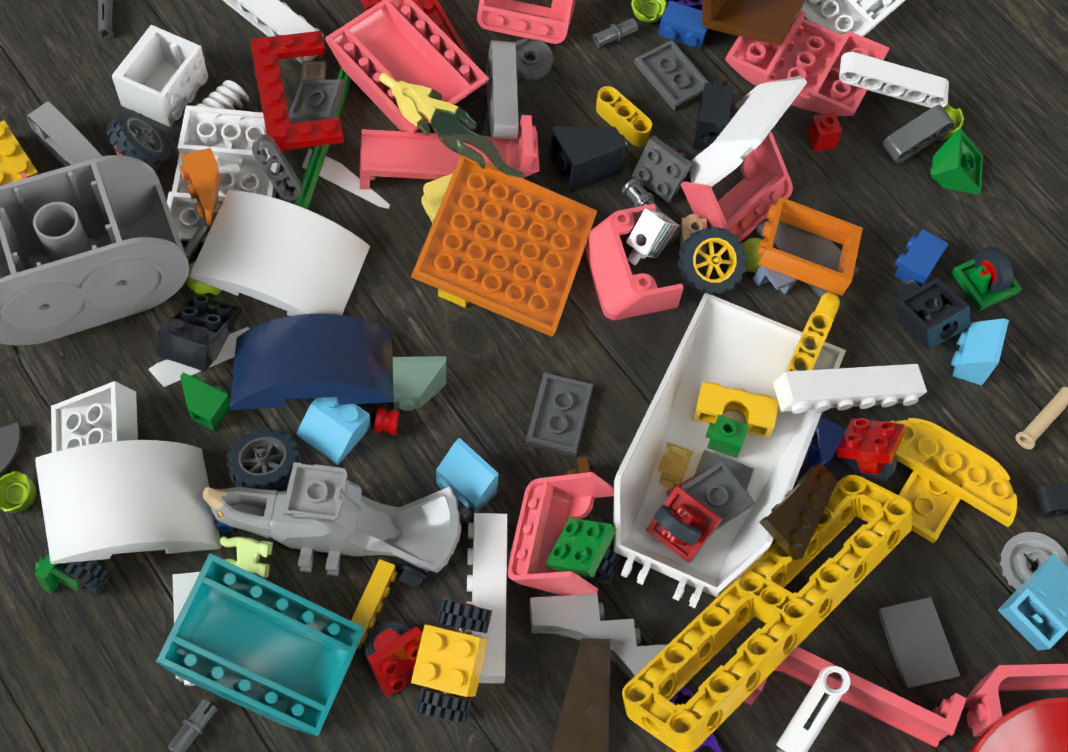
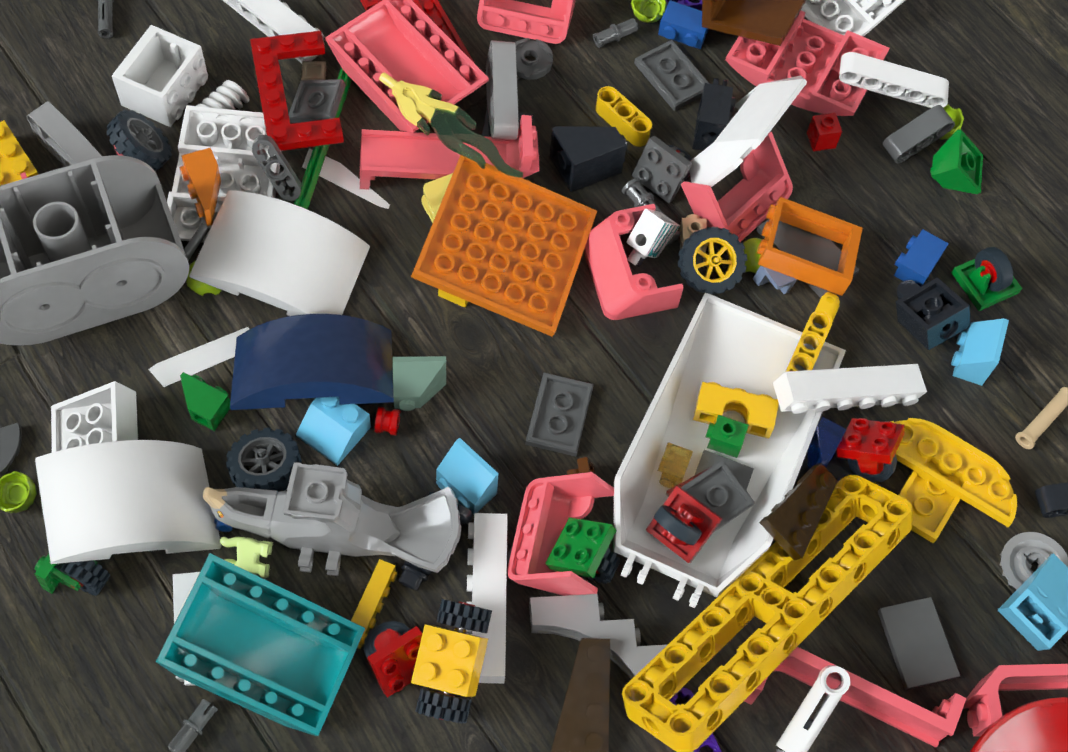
black slope [157,293,241,372] -> none

